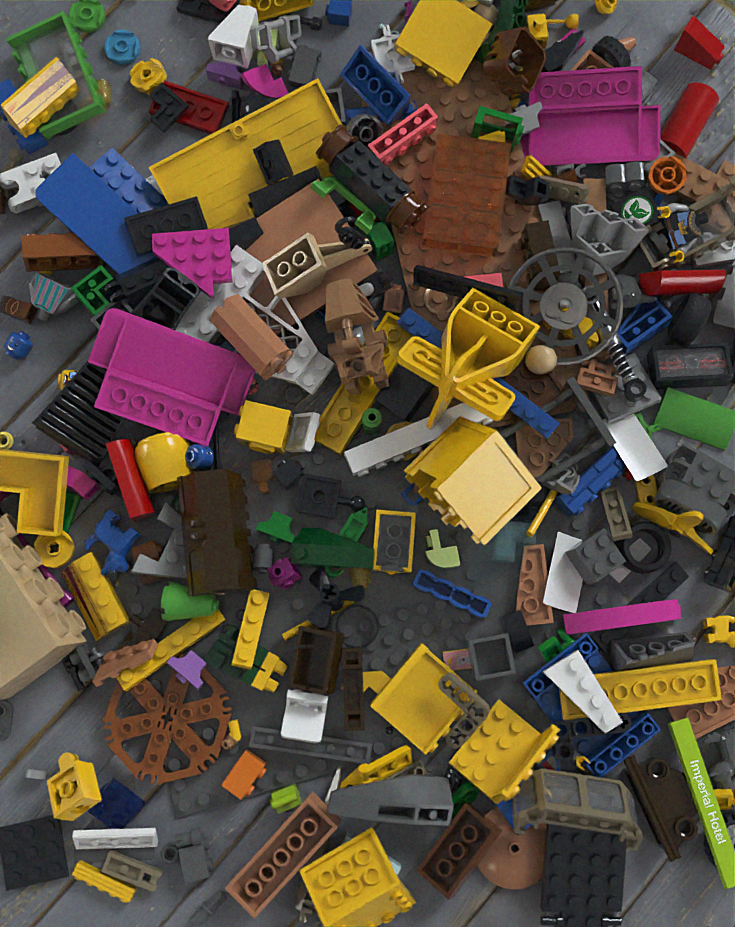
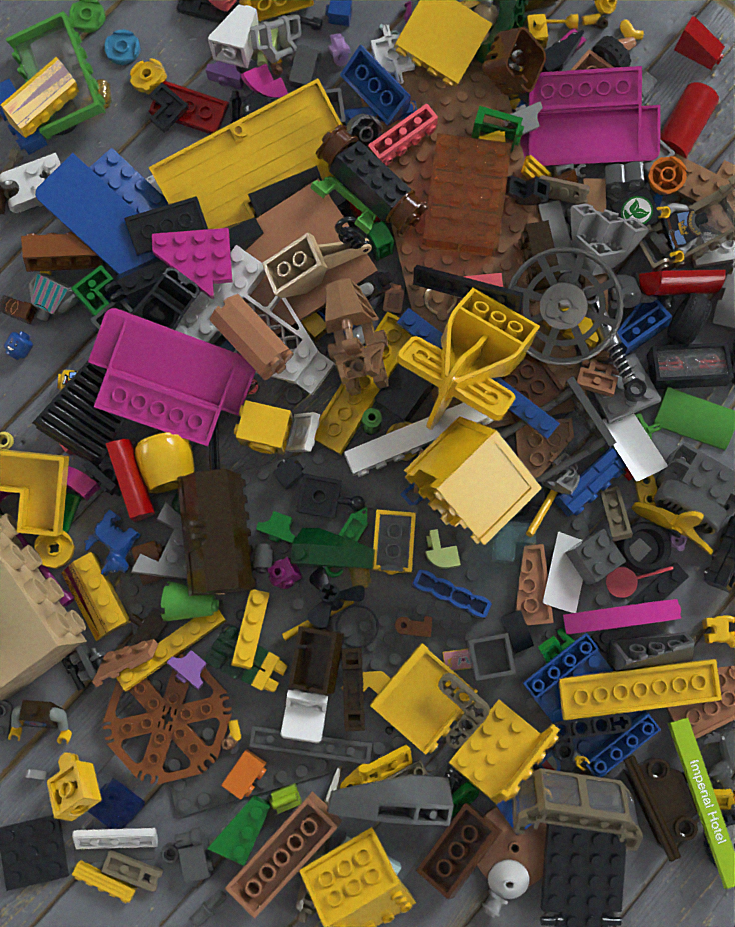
blue head [185,444,214,470] -> none
clear orange plate [251,459,273,494] -> none
black panel [253,139,294,185] -> none
tan hair [525,345,557,375] -> none
white wing [542,650,623,733] -> none
none -> torso [8,700,72,744]
none -> green wedge [207,795,271,866]
none -> yellow brick [301,312,327,342]
none -> lavender hips [328,33,351,66]
none -> reddish brown leg [395,616,433,637]
none -> light grey brick [482,889,508,918]
none -> white dish [488,860,529,899]
none -> arm [582,13,609,30]
none -> coral piece [606,566,673,598]
none -> yellow arm [620,20,644,40]
none -> lavender plate [669,531,688,551]

